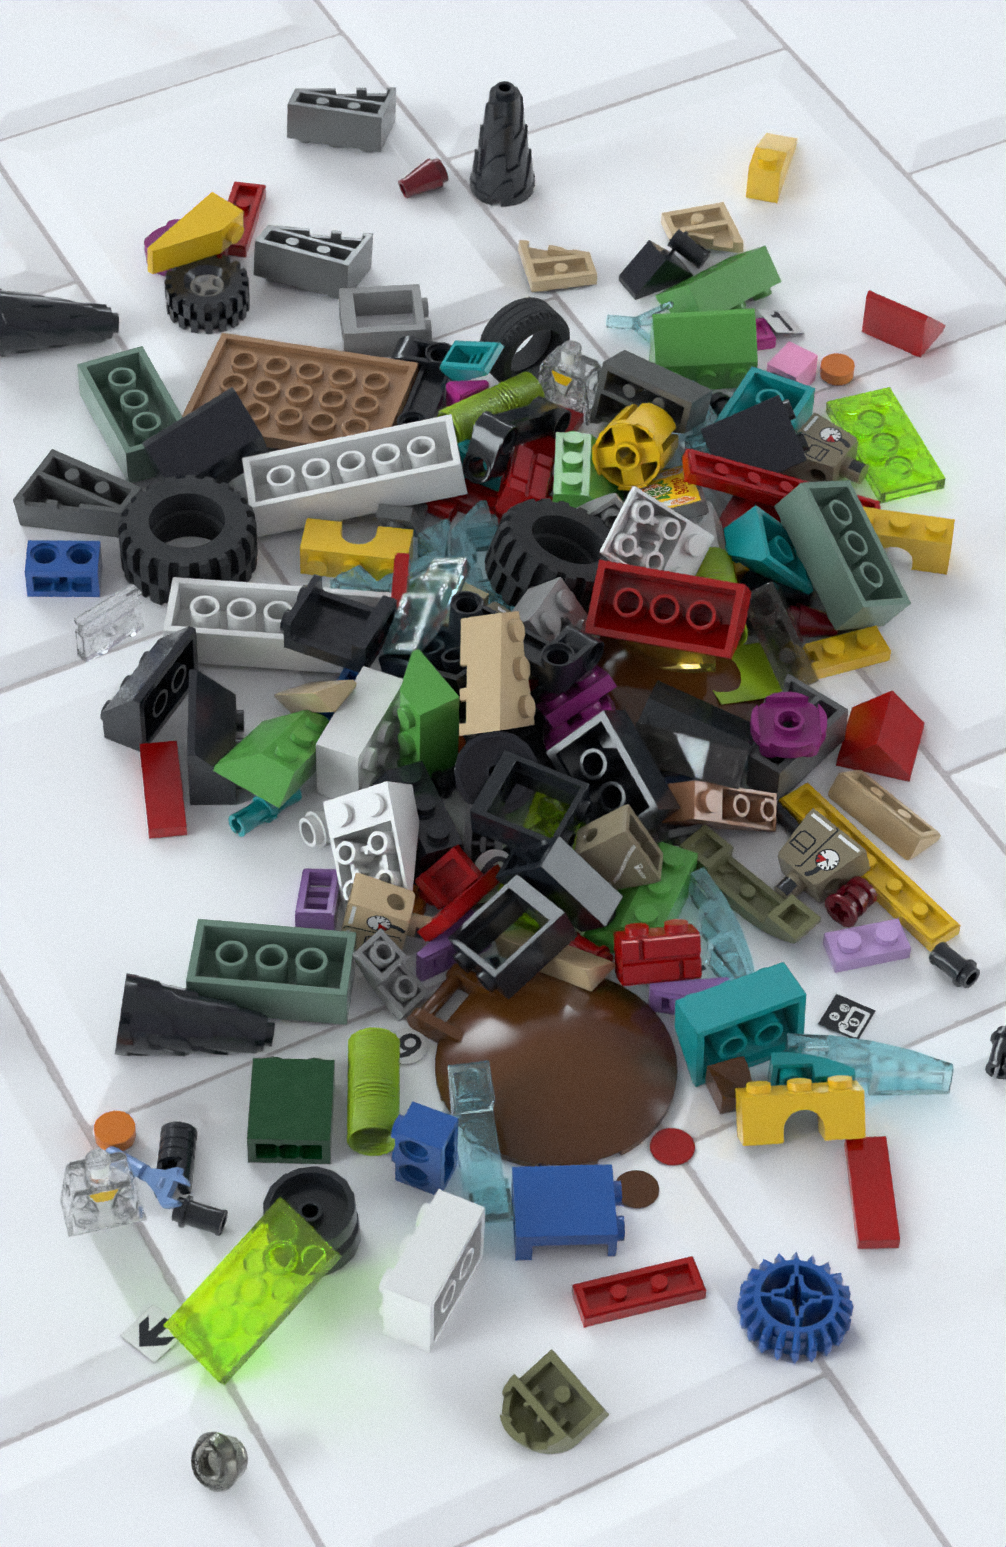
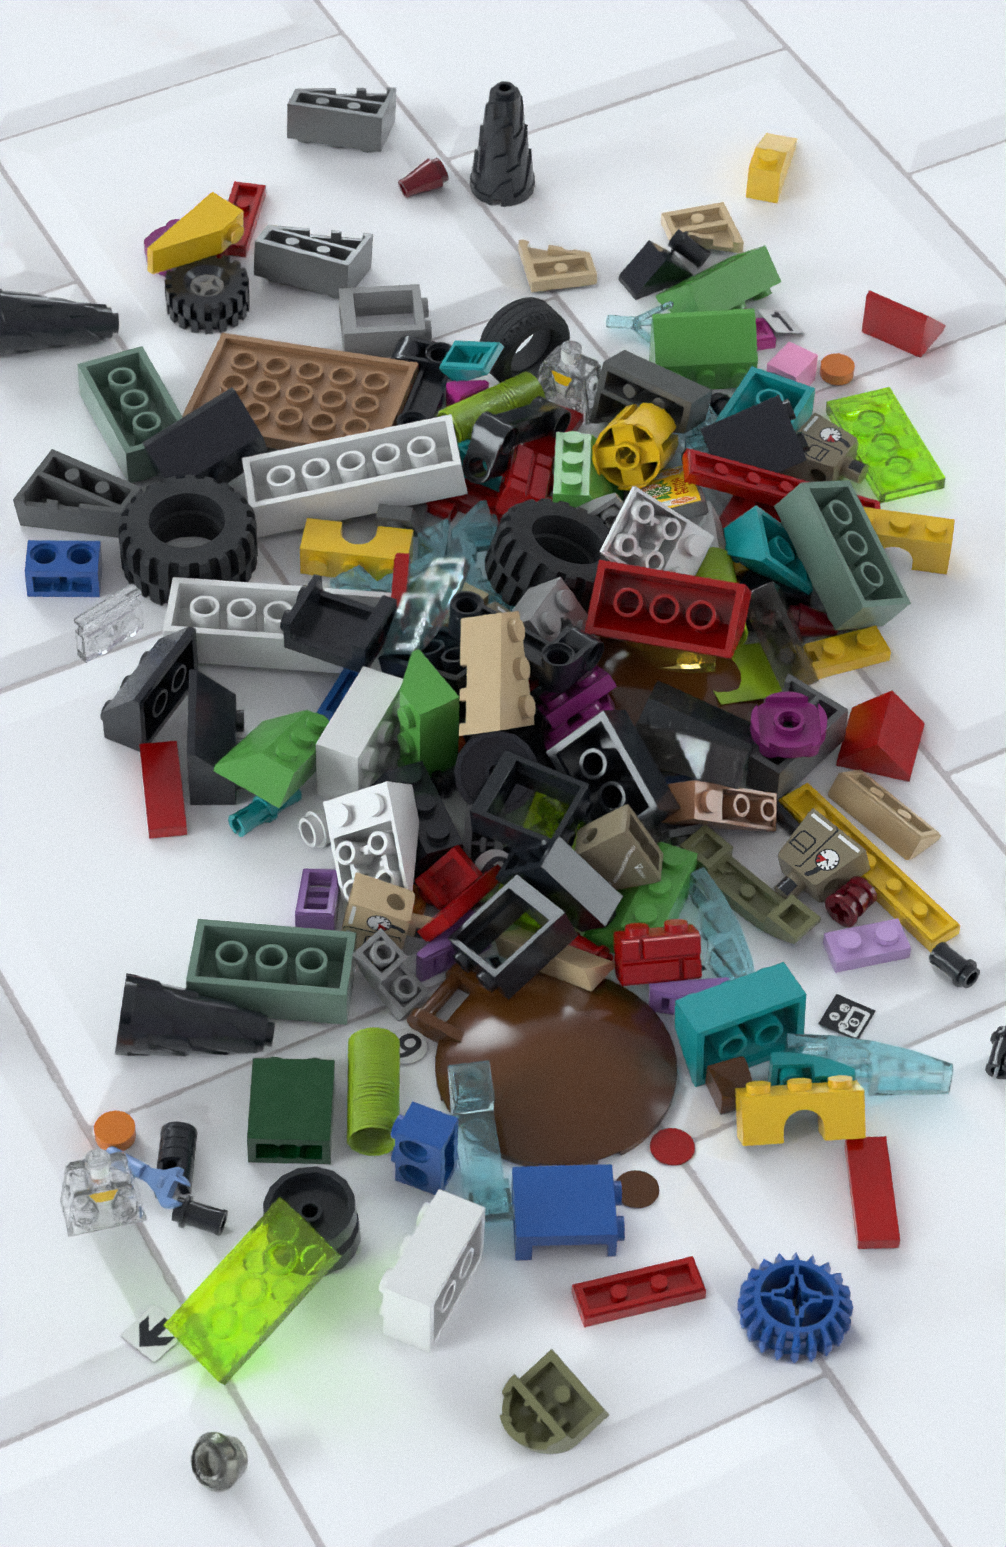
tan slope [274,680,357,713] -> none

